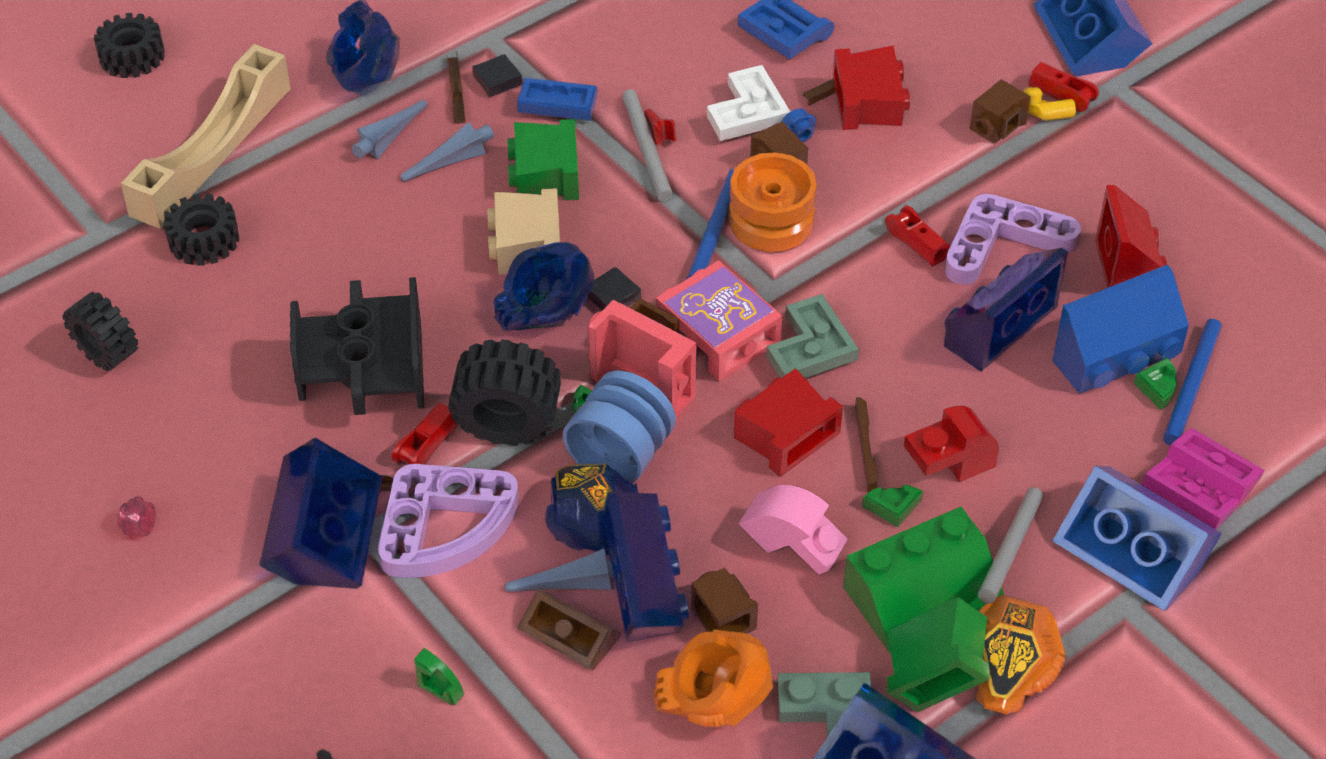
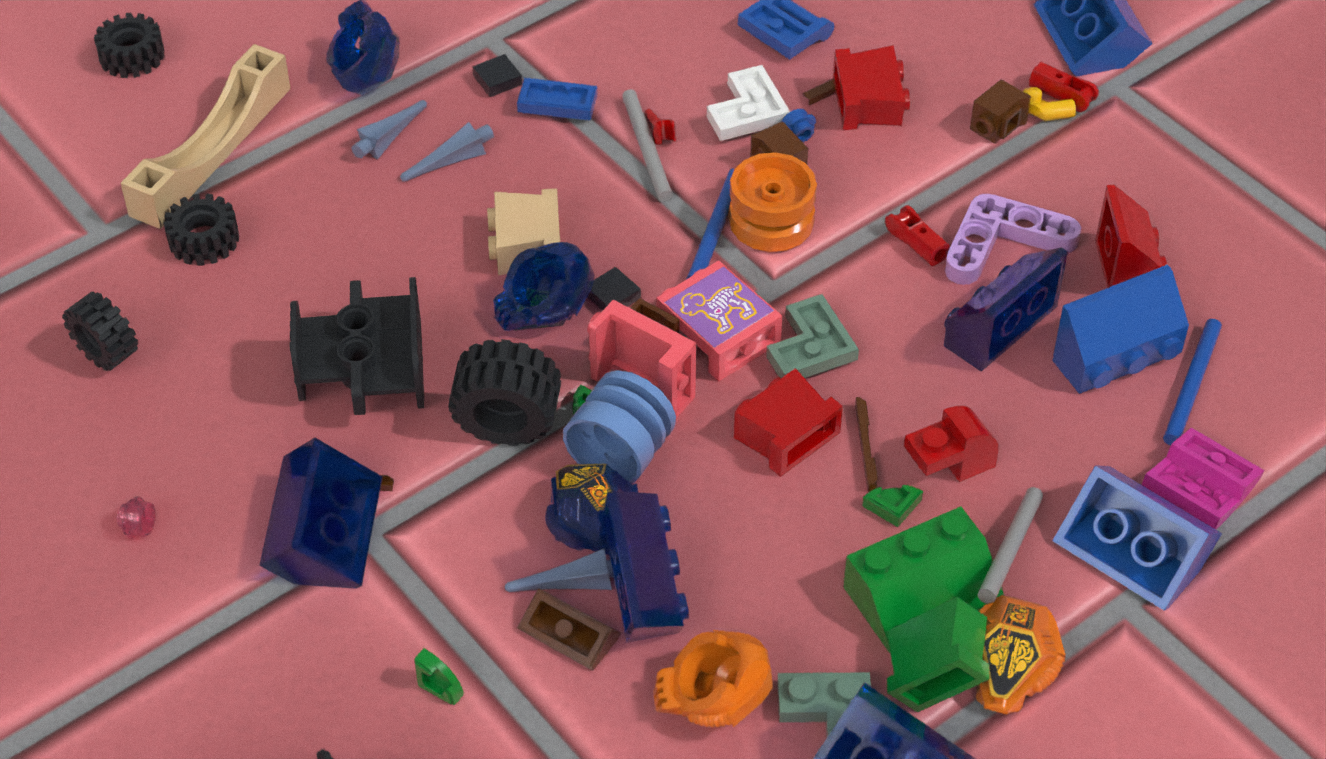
lavender beam [378,464,519,578] -> none
red bar [392,402,458,465] -> none
reddish brown piece [446,51,465,124] -> none
green hips [507,119,579,201] -> none
reddish brown window [691,567,758,634] -> none
bright pink brick [738,485,848,574] -> none
green tile [1134,357,1176,410] -> none

